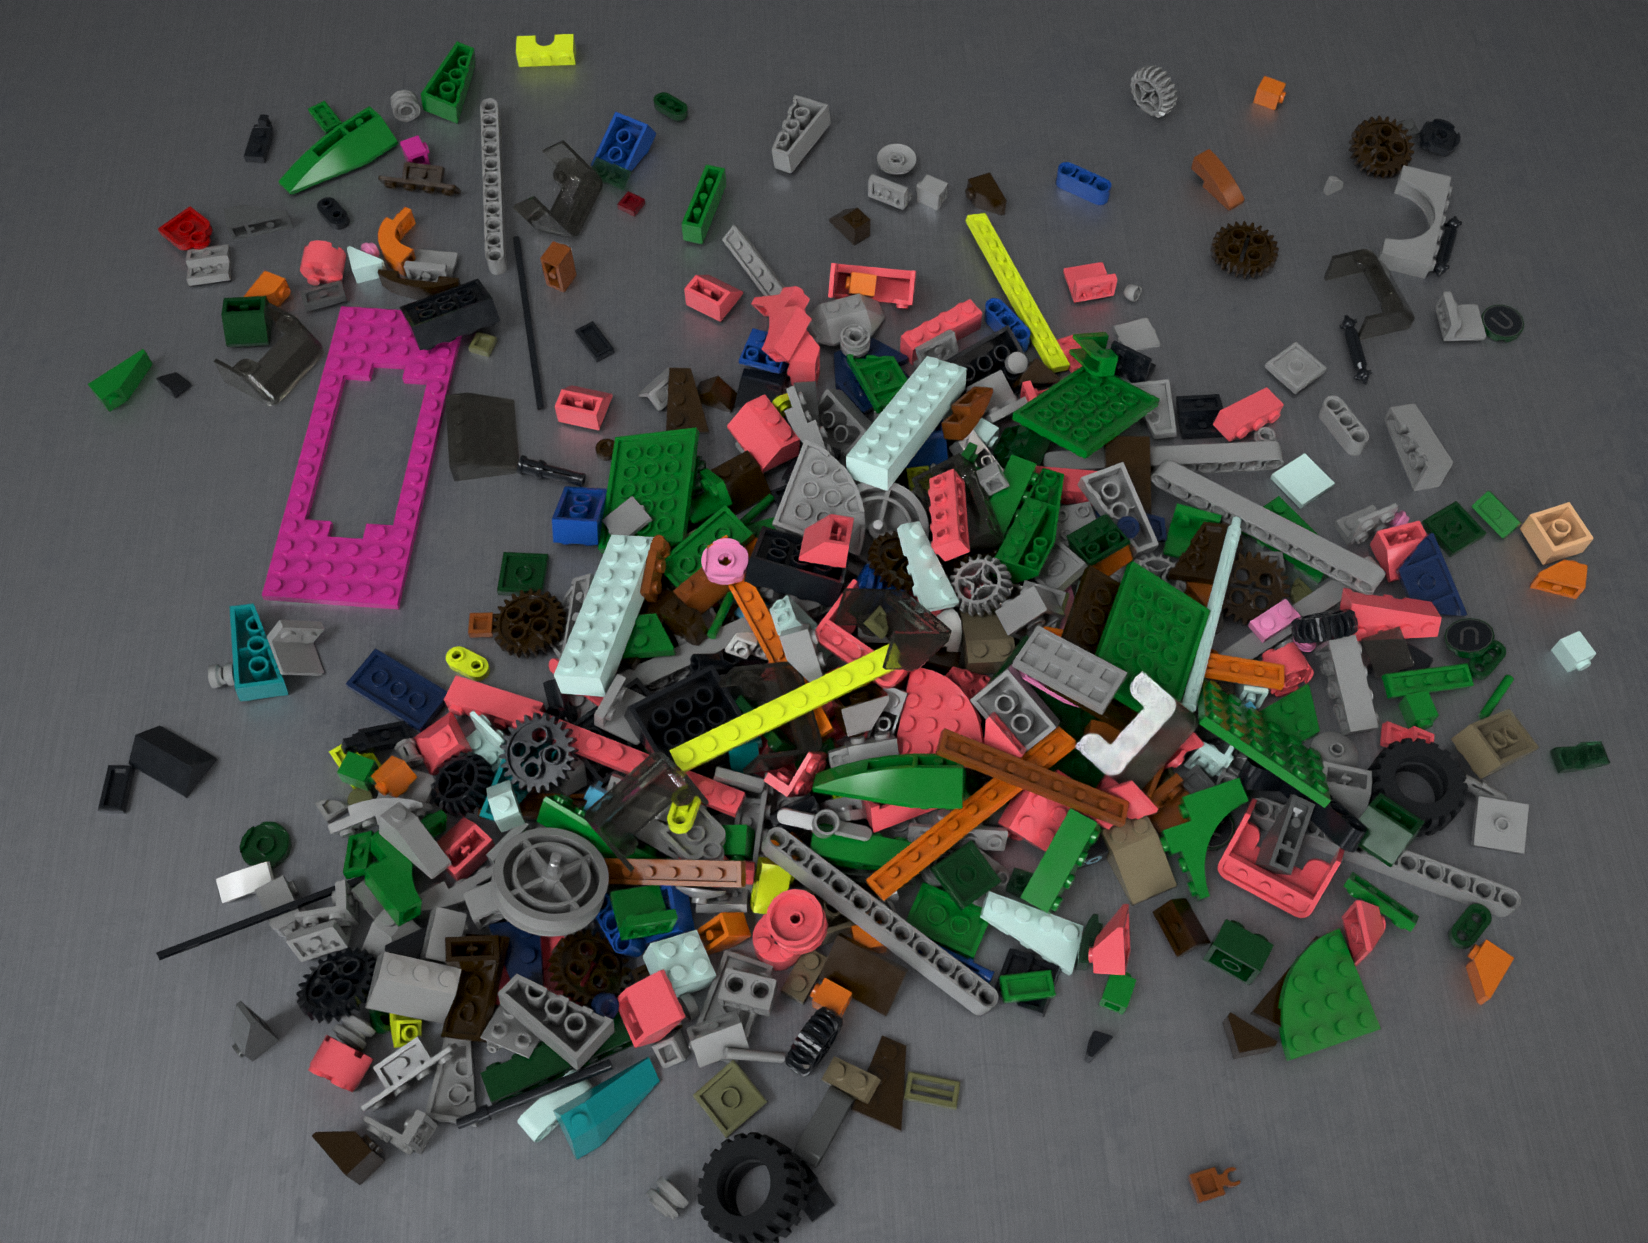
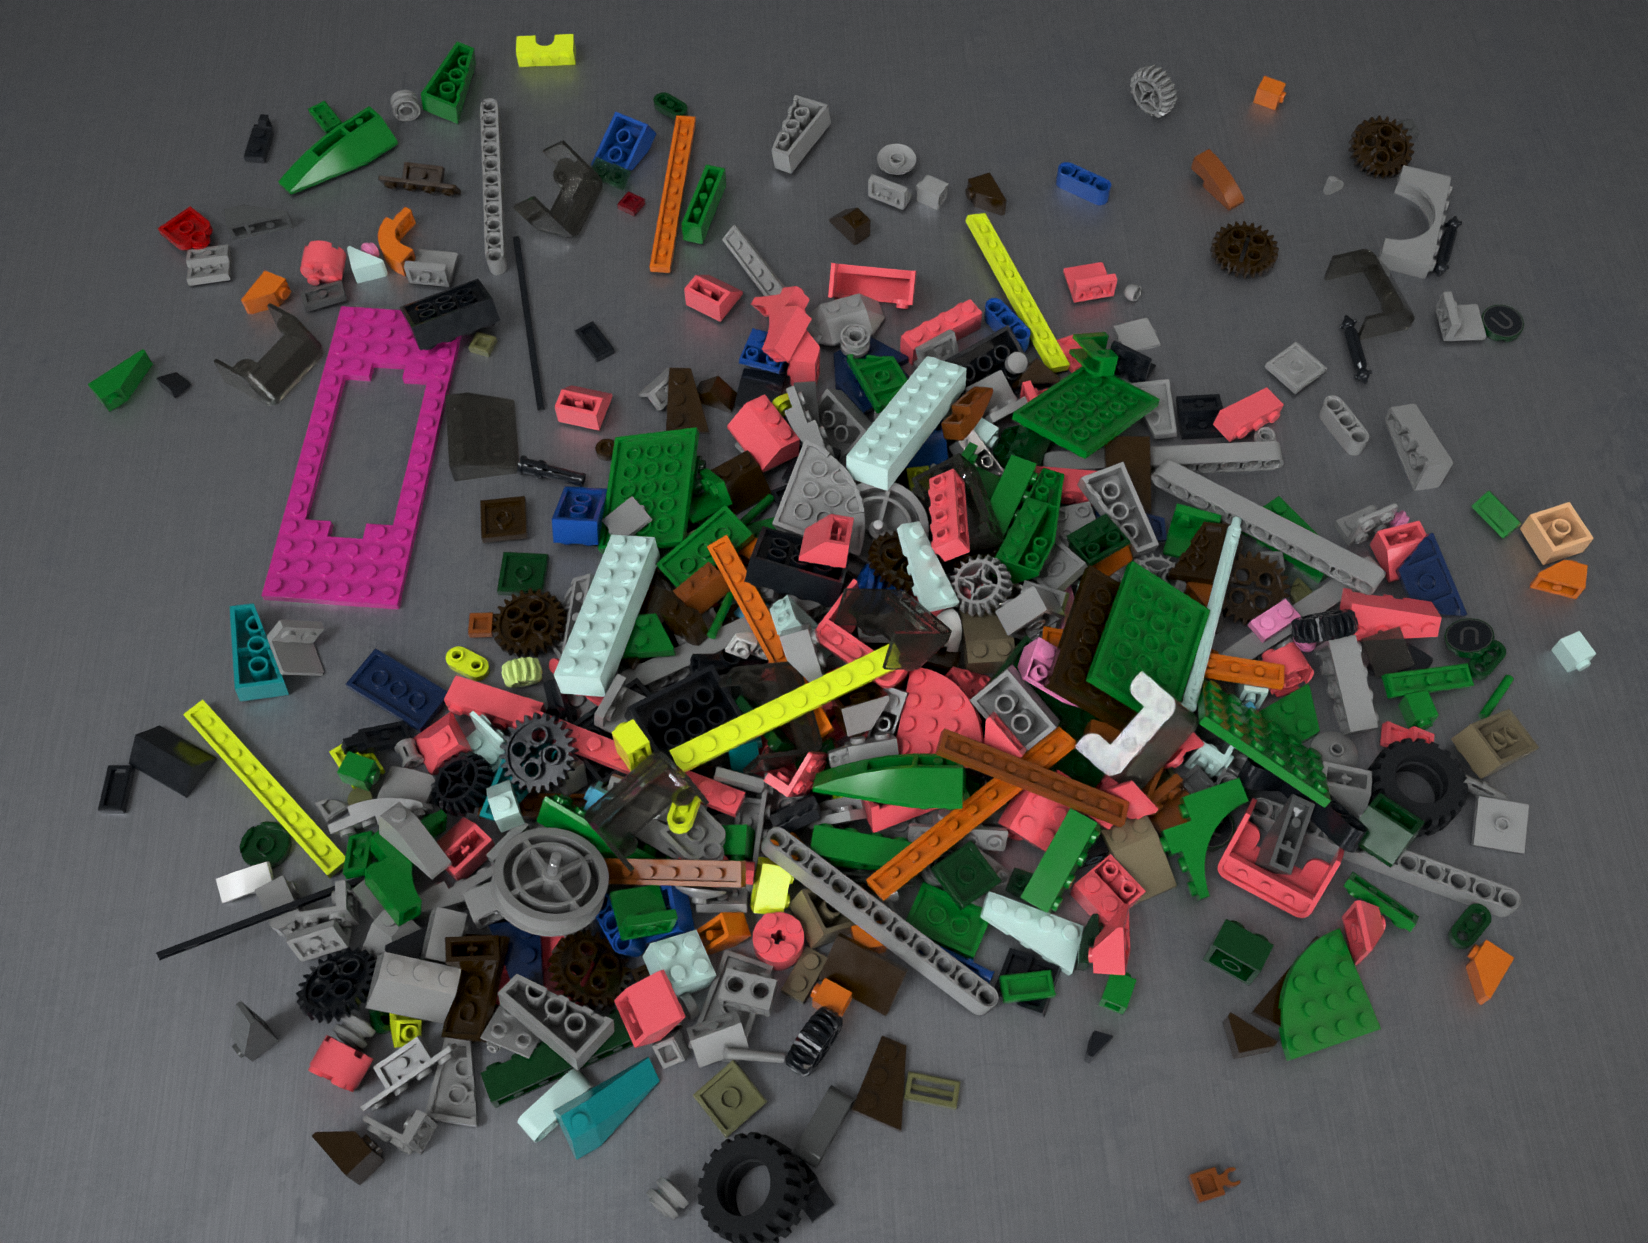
light grey wheel [208,662,235,688] -> none
dark green slope [221,296,273,347] -> none
black plate [317,197,350,230] -> none
orange brick [371,756,417,798] -> none
dark brown slope [377,269,461,300] -> none
dark pink brick [400,135,430,165] -> none
black bar [456,1059,613,1129] -> none
dark orange brick [540,241,577,292] -> none
dark blue tile [591,992,619,1019] -> none
dark orange hinge [640,535,671,602] -> none
bright pink plate [701,538,749,585] -> none
coral wheel [766,889,828,955] -> none
light grey piece [777,808,872,841] -> none
dark tan plate [821,1056,881,1104] -> none
orange brick [845,272,877,297] -> none
olive tile [863,606,889,640] -> none
light grey slope [976,462,1010,496] -> none
light grey plate [1012,626,1127,715] -> none
dark blue tile [1116,516,1140,540] -> none
dark brown panel [1152,898,1211,957] -> none
light aqua tile [1270,453,1335,509] -> none
black plate [1419,119,1461,157] -> none
dark green tile [1421,501,1487,557] -> none
clear green slope [1550,741,1610,773] -> none
none -> neon yellow plate [183,699,345,879]
none -> dark brown plate [480,496,528,543]
none -> yellowish green gear [501,657,543,688]
none -> neon yellow brick [612,719,654,774]
none -> orange plate [649,115,696,273]
none -> coral slope [1070,854,1146,929]

